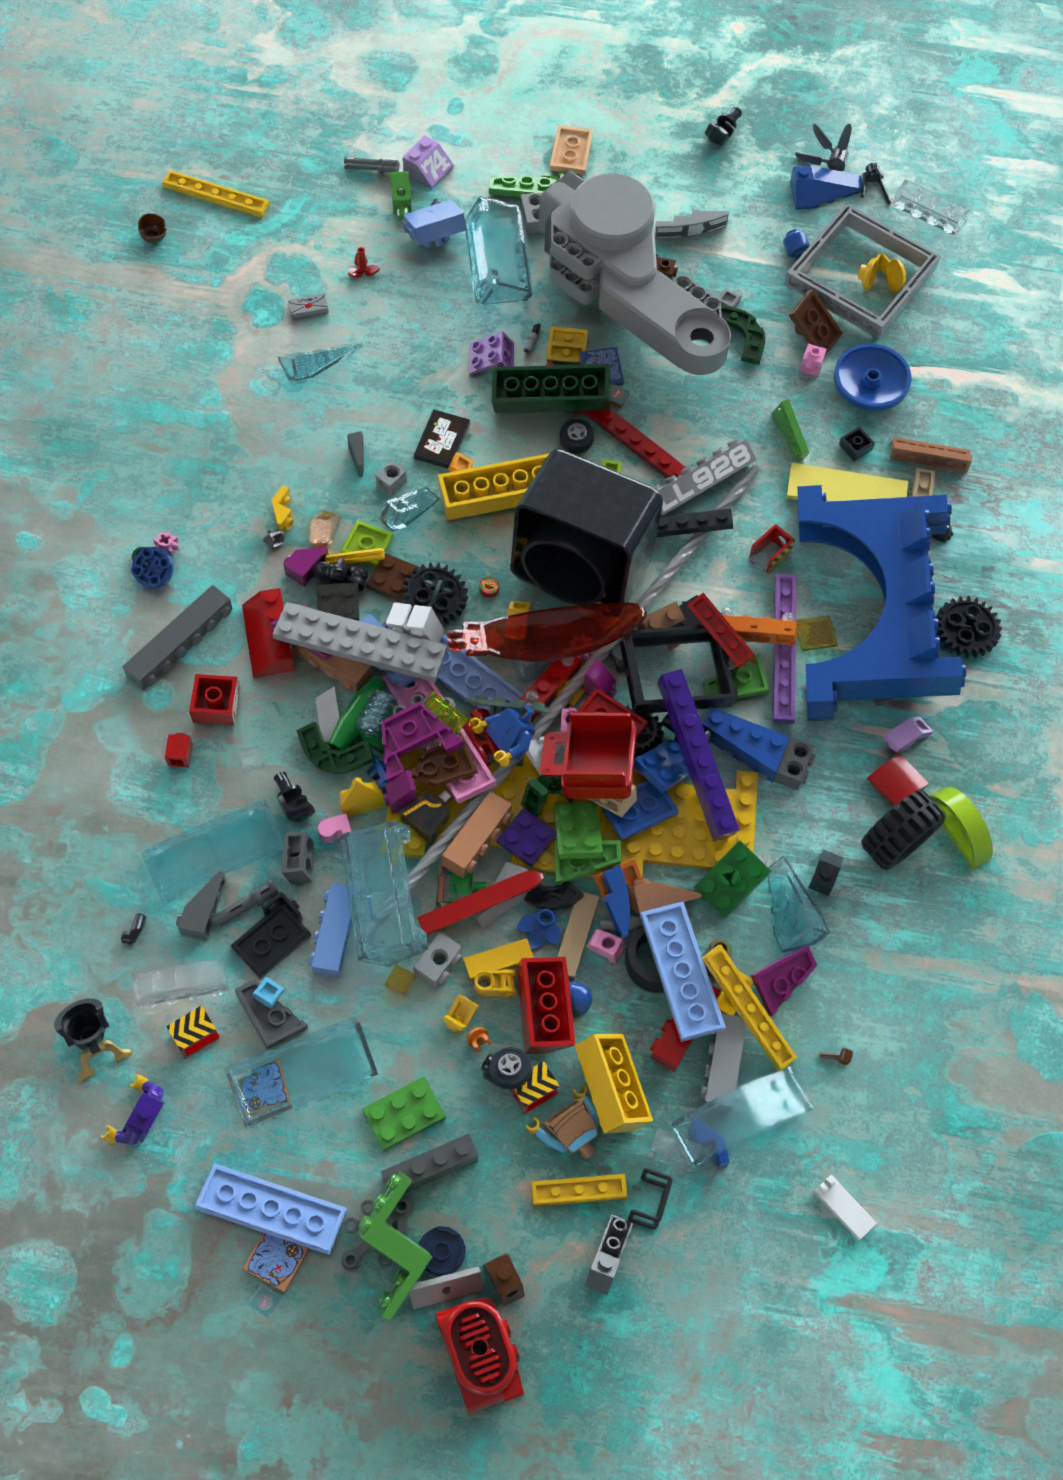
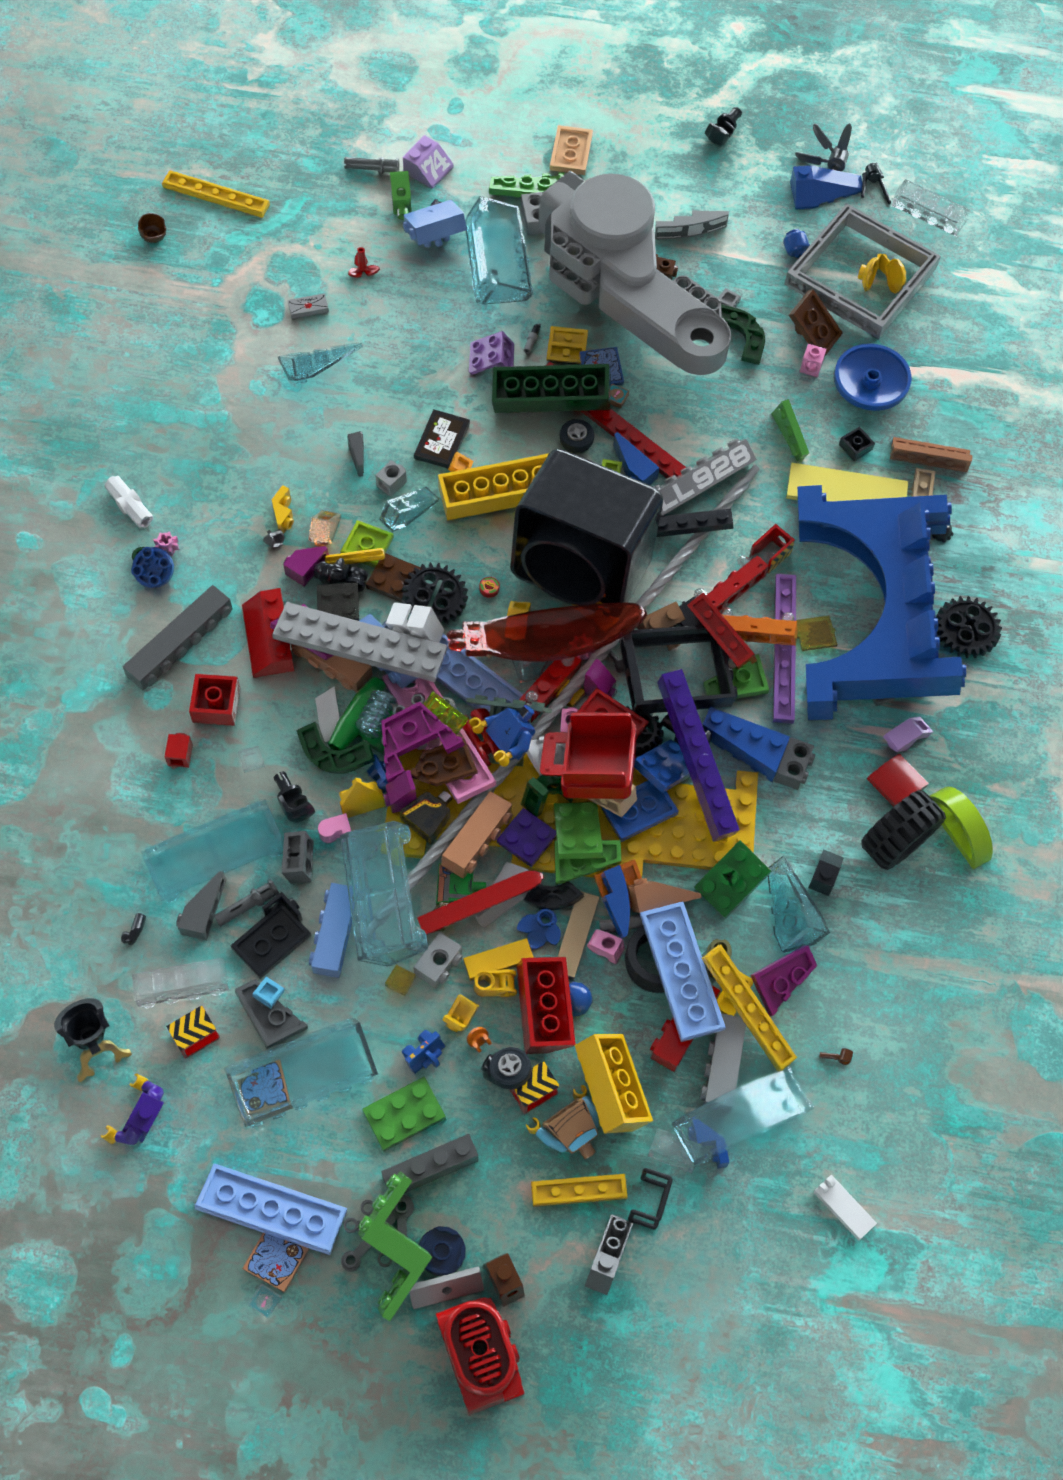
none -> white piece [104,476,153,528]
none -> blue hips [402,1030,446,1074]
none -> blue slope [613,432,659,485]
none -> red piece [694,555,769,612]

